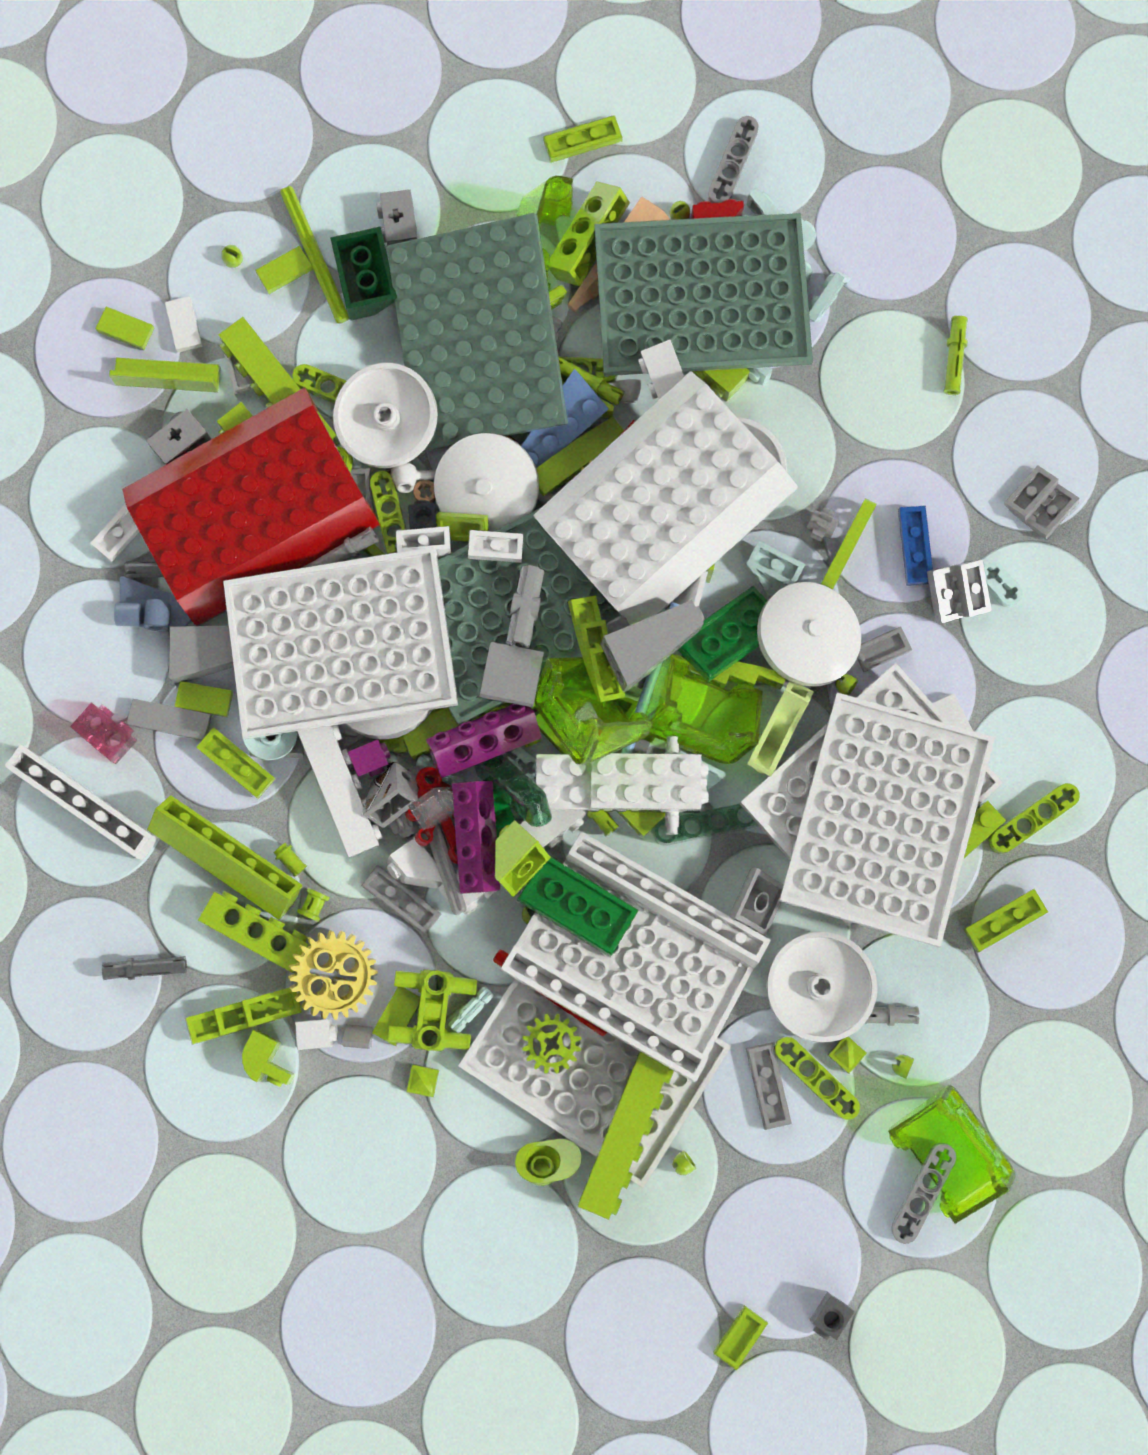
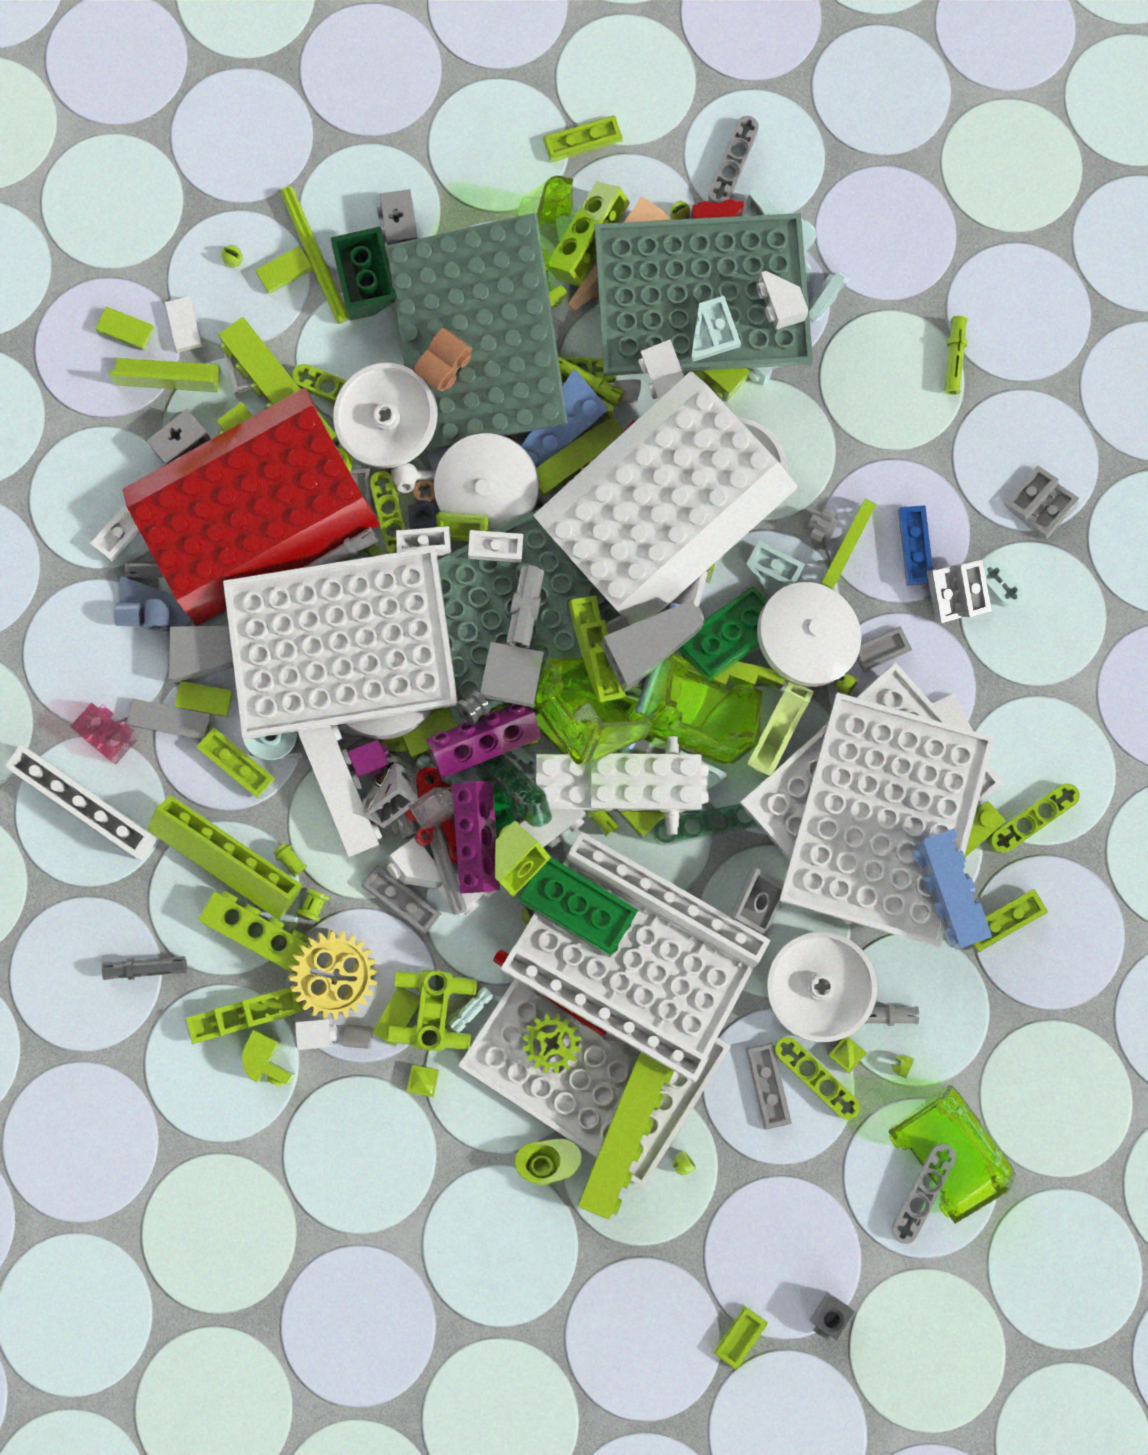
none -> nougat brick [413,327,472,391]
none -> dark grey wheel [456,690,491,725]
none -> light aqua wing [691,296,741,362]
none -> white slope [756,271,808,330]
none -> medium blue wedge [913,828,992,950]

